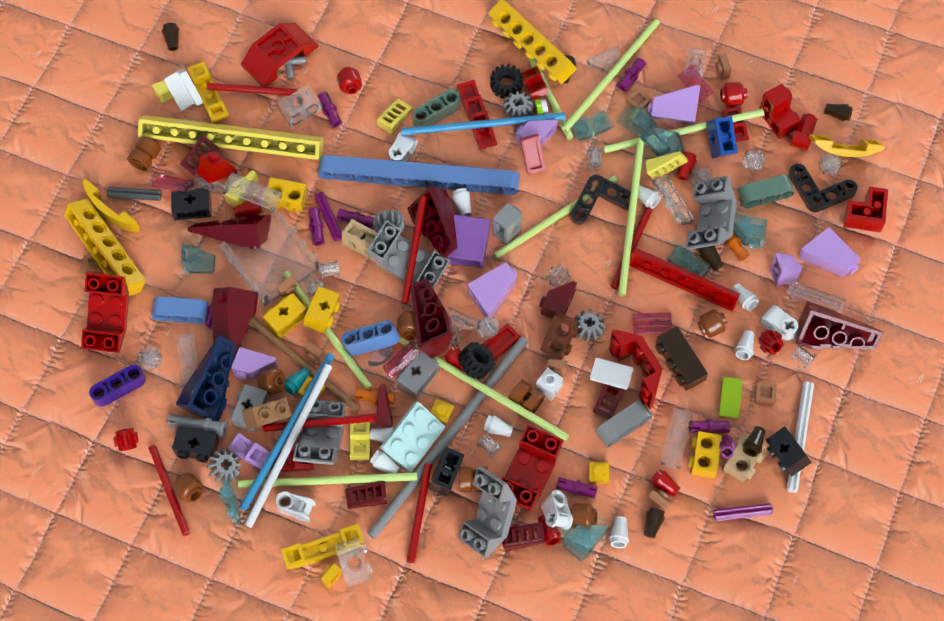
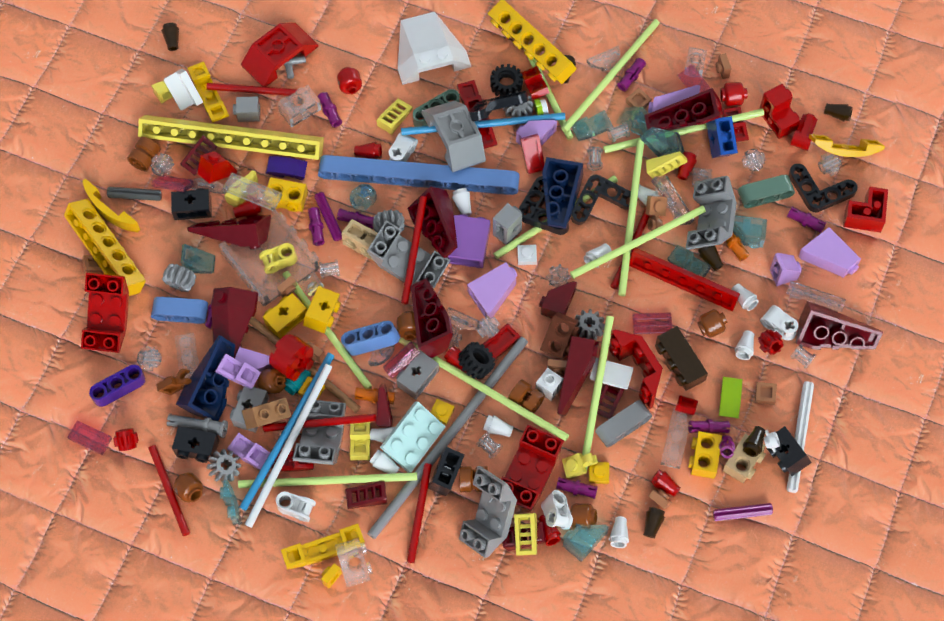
none -> clear pink tile [67,421,112,455]
none -> clear gear [150,153,174,177]
none -> dark orange plate [156,368,192,395]
none -> light grey gear [162,264,196,292]
none -> lavender slope [215,354,261,389]
none -> light grey brick [233,96,260,122]
none -> light yellow piece [259,243,298,274]
none -> dark purple slope [266,156,307,181]
none -> red brick [269,334,314,381]
none -> clear light blue head [349,184,377,211]
none -> red cone [354,142,382,159]
none -> white wedge [398,12,471,85]
none -> light grey slope [421,100,486,172]
none -> black beam [469,91,529,121]
none -> light yellow slope [514,513,537,556]
none -> white plate [517,245,537,265]
none -> black beam [519,176,569,235]
none -> dark blue wedge [542,157,584,229]
none -> dark red wedge [557,336,600,416]
none -> light yellow plate [562,453,598,479]
none -> yellowish green piece [570,205,706,279]
none -> yellowish green piece [582,316,614,470]
none -> white cone [584,243,612,267]
none -> clear bush [607,121,630,143]
none -> dark red wedge [644,88,724,131]
none -> nougat plate [645,195,668,231]
none -> red tile [675,395,698,416]
none -> white plate [764,430,780,452]
none -> magenta pin [787,206,826,233]

